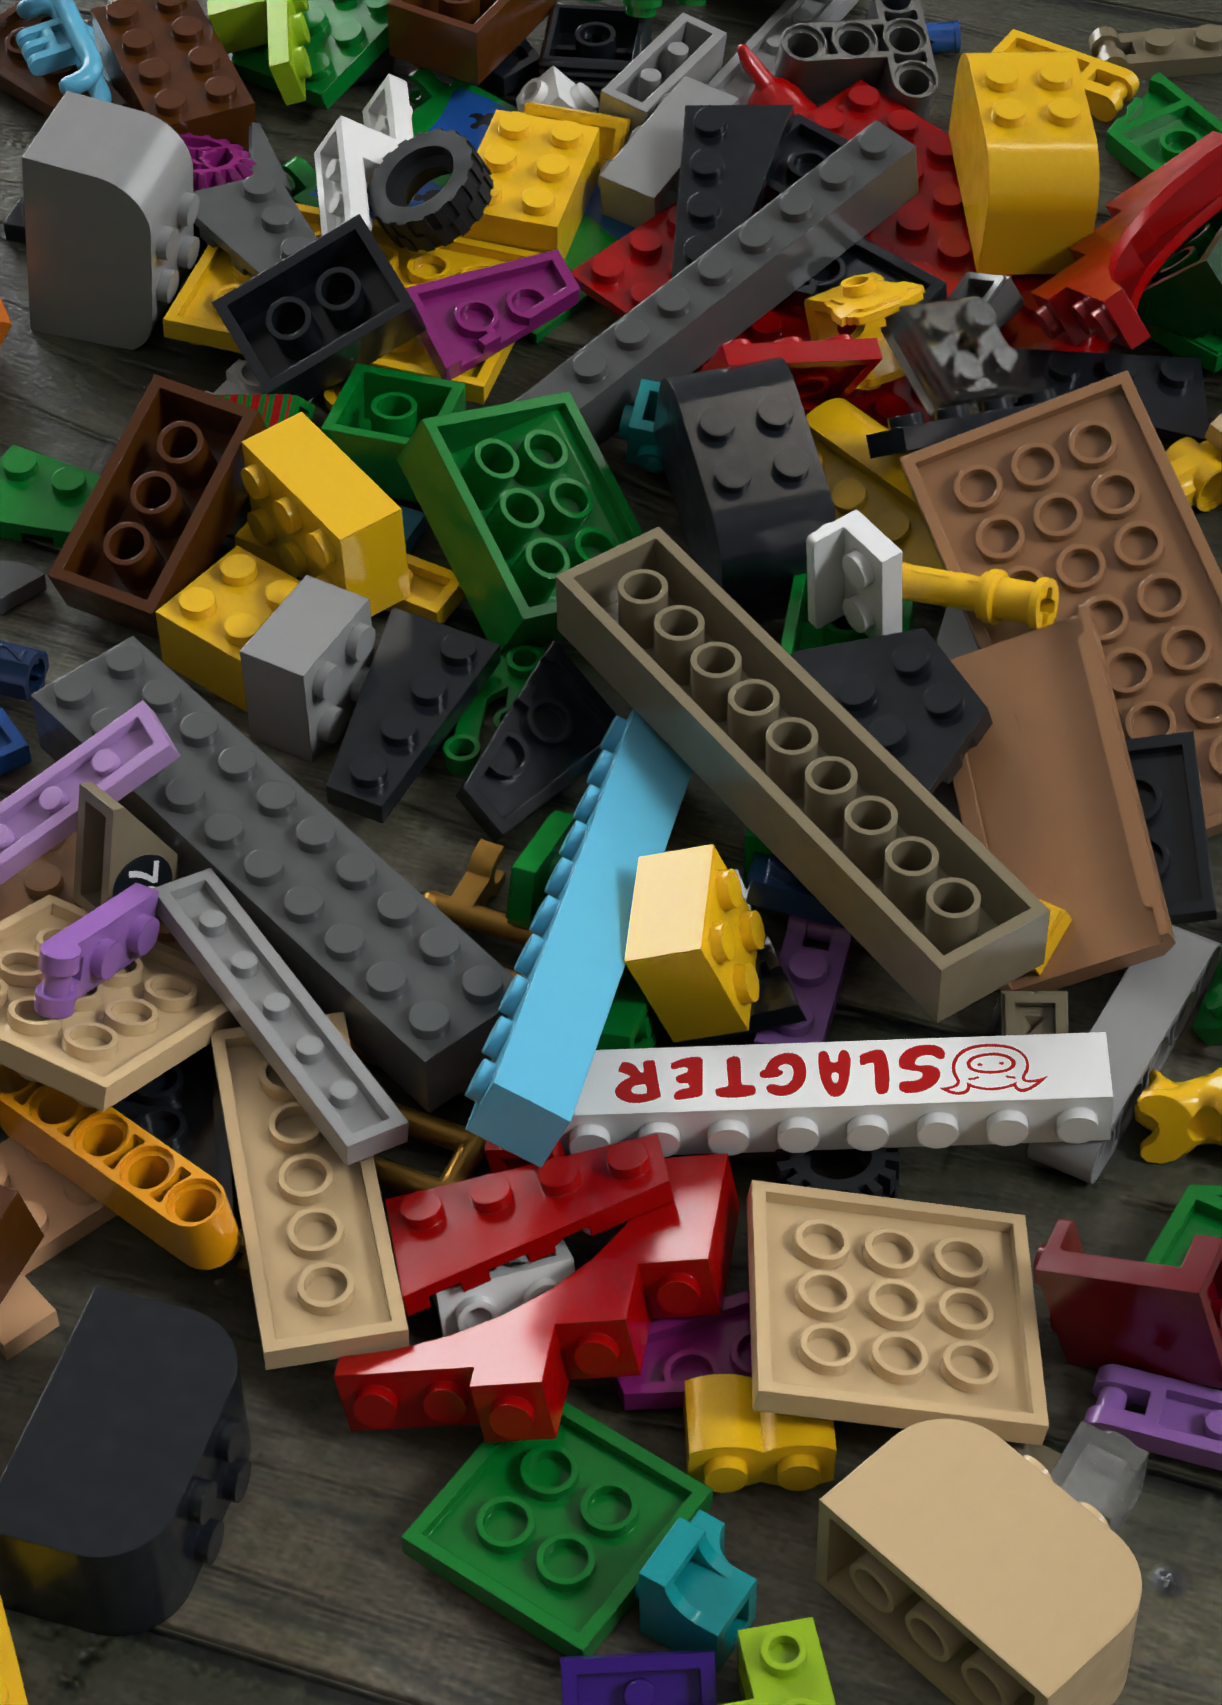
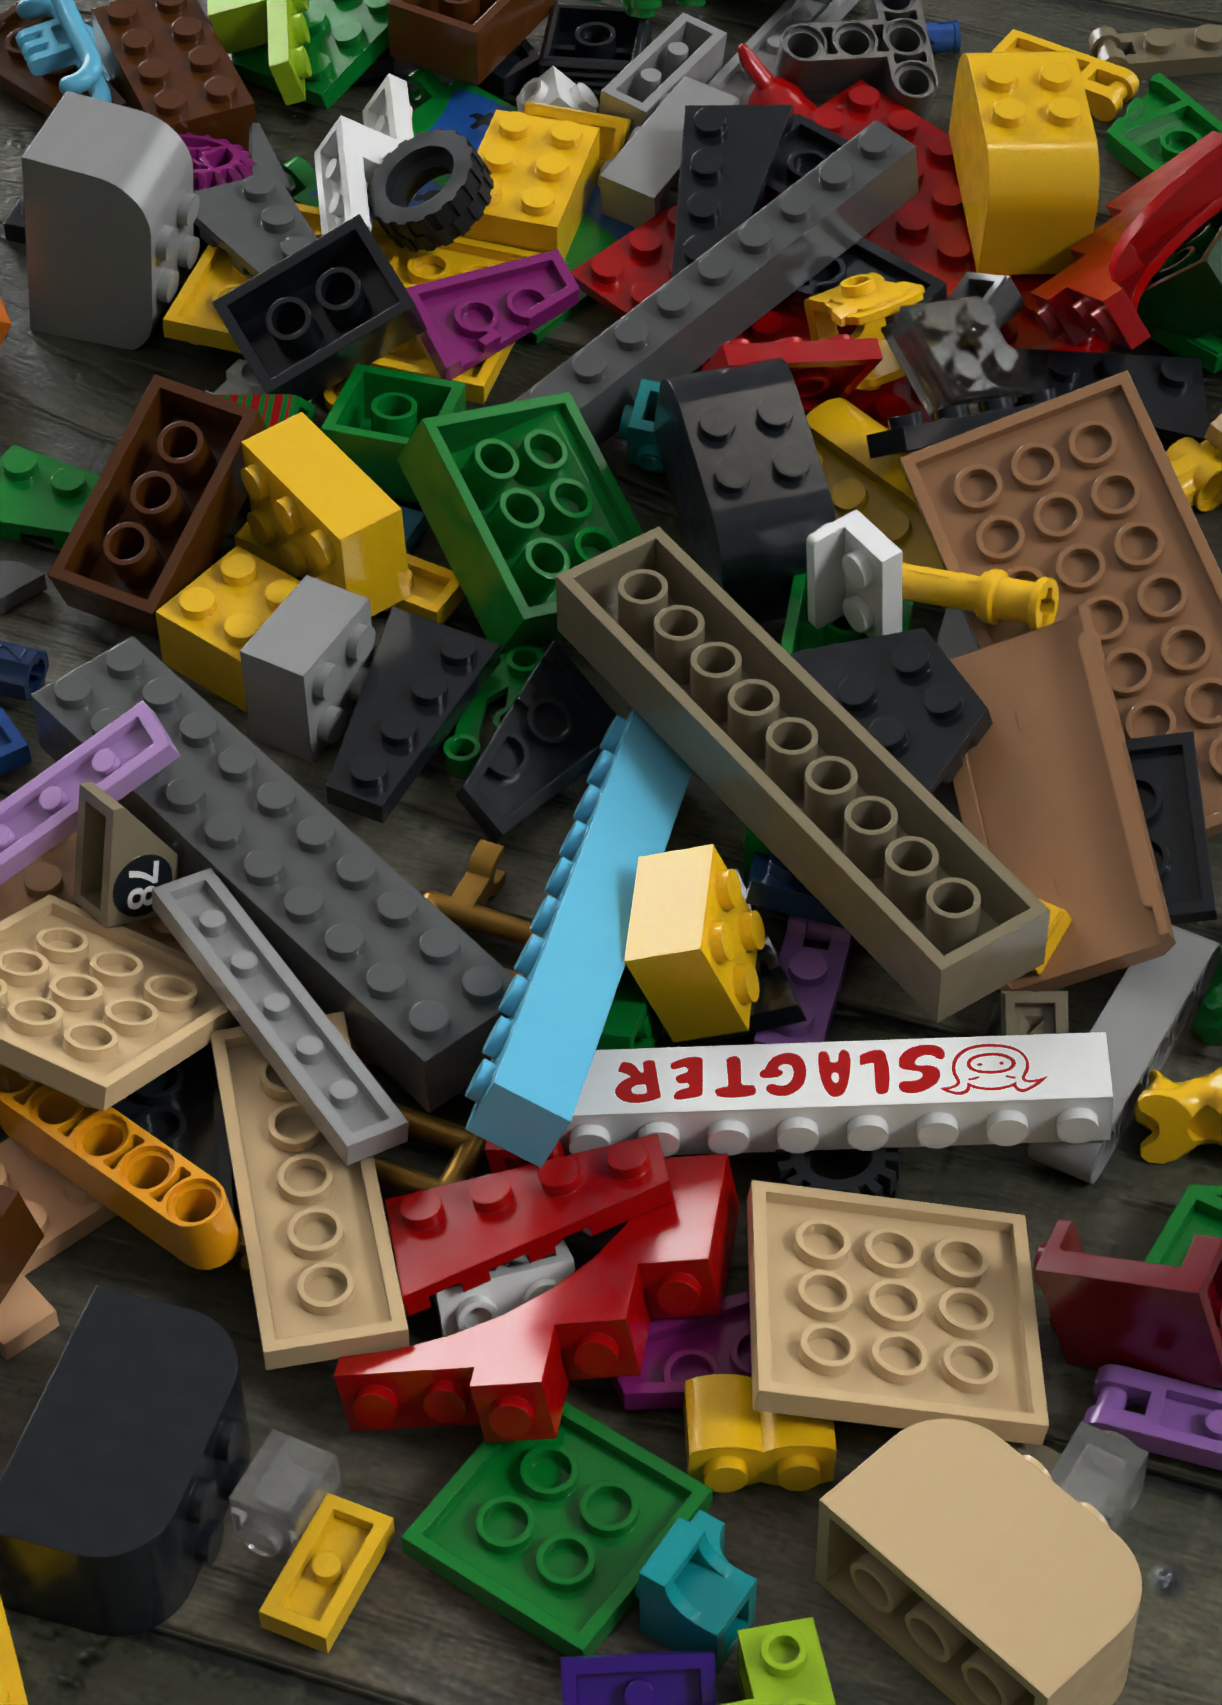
medium lavender plate [34,882,160,1019] -> none
green plate [506,810,575,929] -> none
none -> clear brick [229,1429,343,1559]
none -> yellow plate [258,1492,395,1654]

